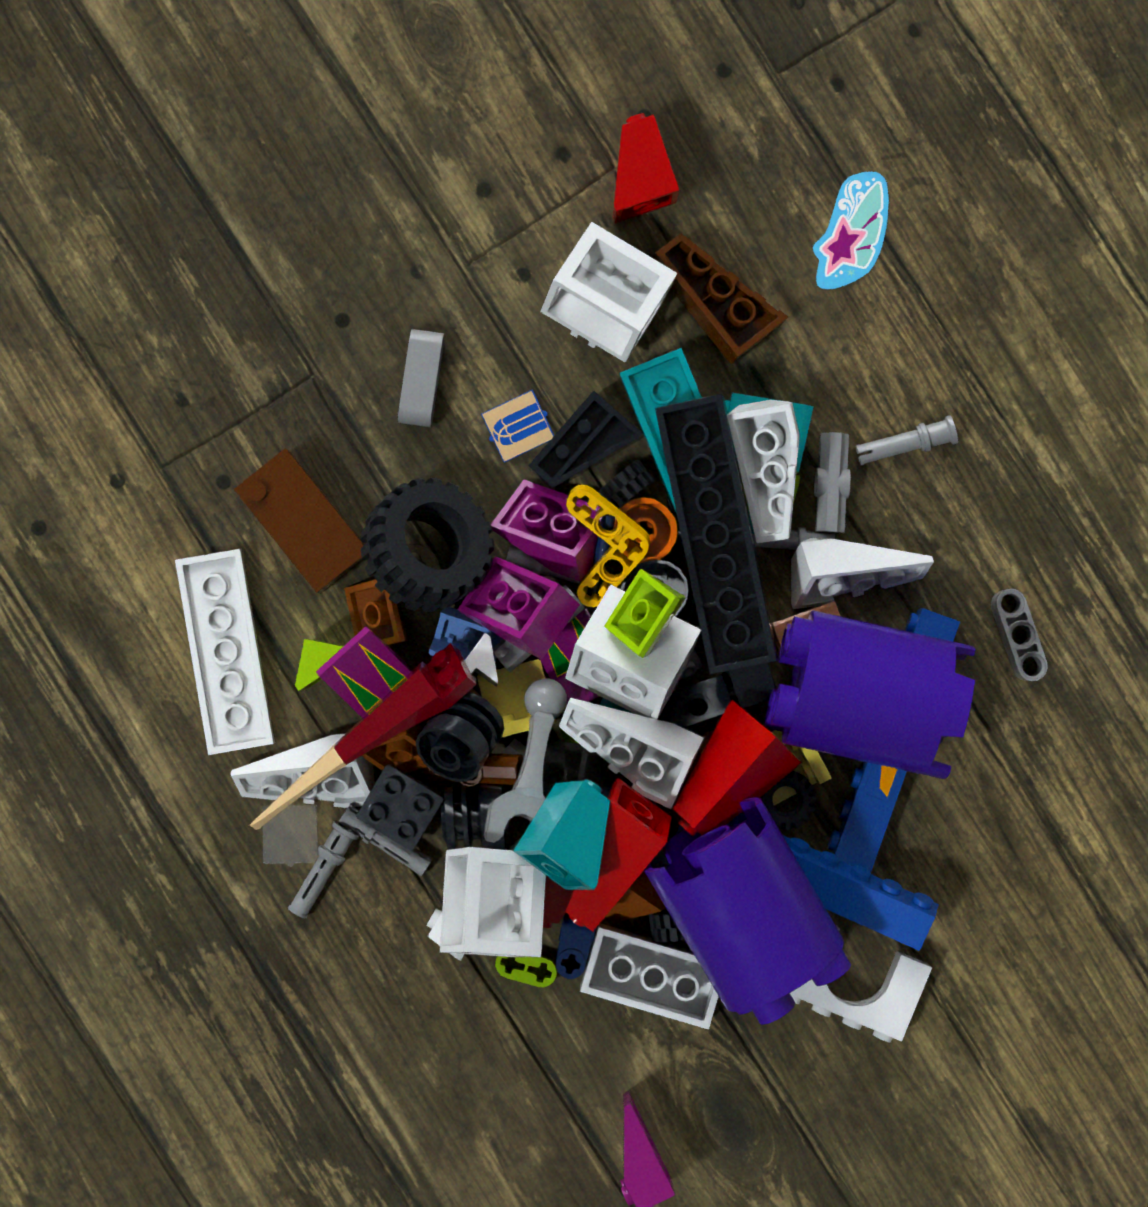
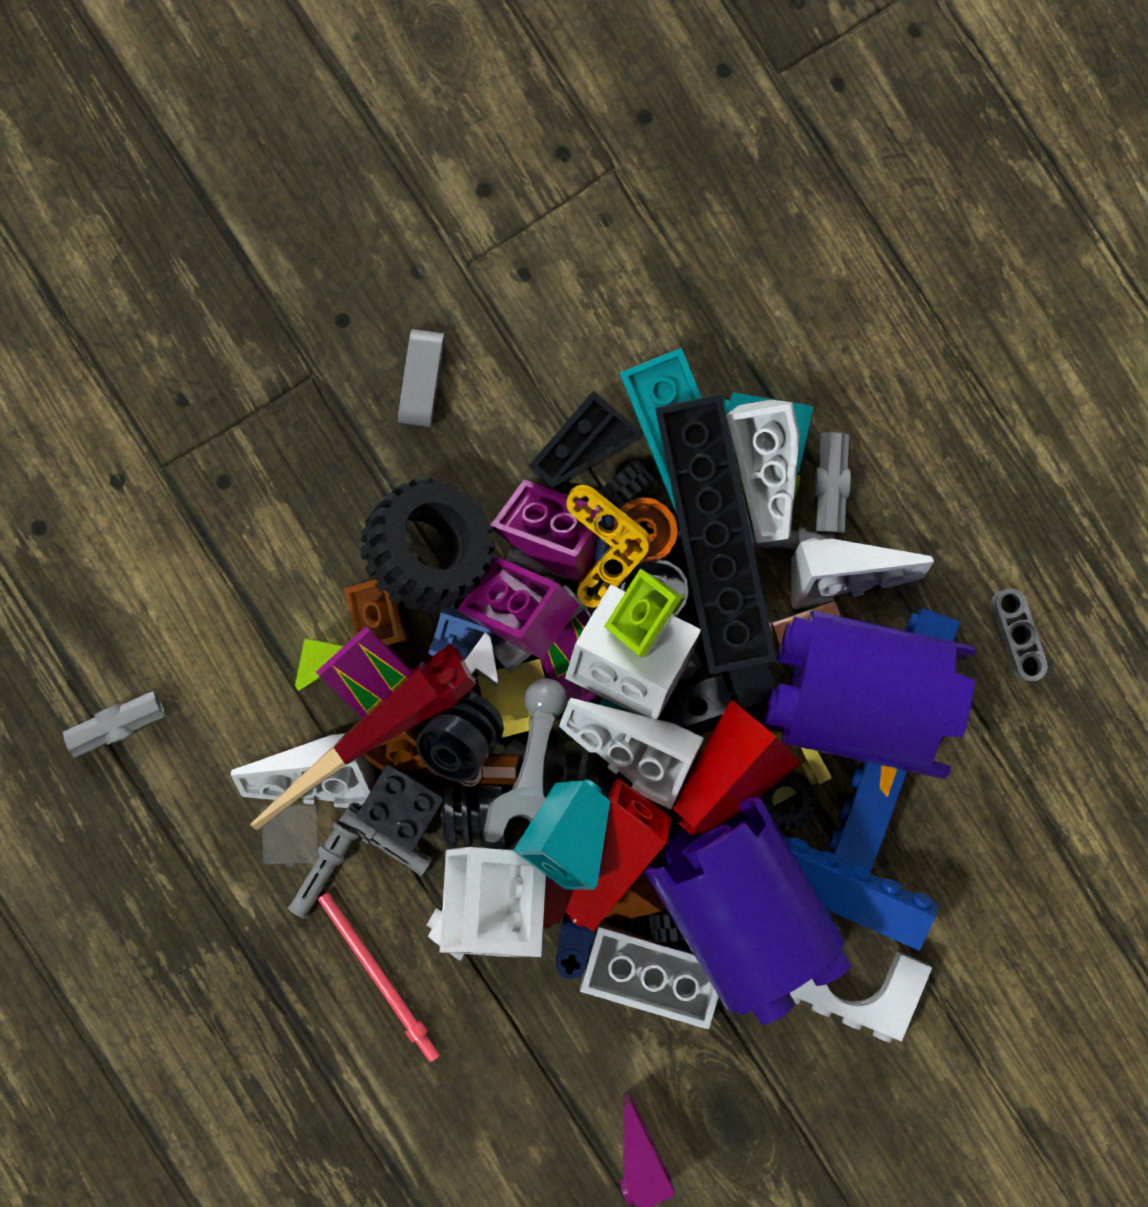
white plate [175,549,275,755] -> none
reddish brown brick [234,448,365,594] -> none
piece [481,389,554,463] -> none
lime beam [495,955,557,987] -> none
white piece [540,222,678,362] -> none
red slope [613,113,679,224] -> none
reddish brown wedge [652,233,788,364] -> none
sticker [813,171,889,289] -> none
light grey pin [856,415,958,465] -> none
none -> light grey piece [63,691,166,757]
none -> coral bar [317,892,440,1063]

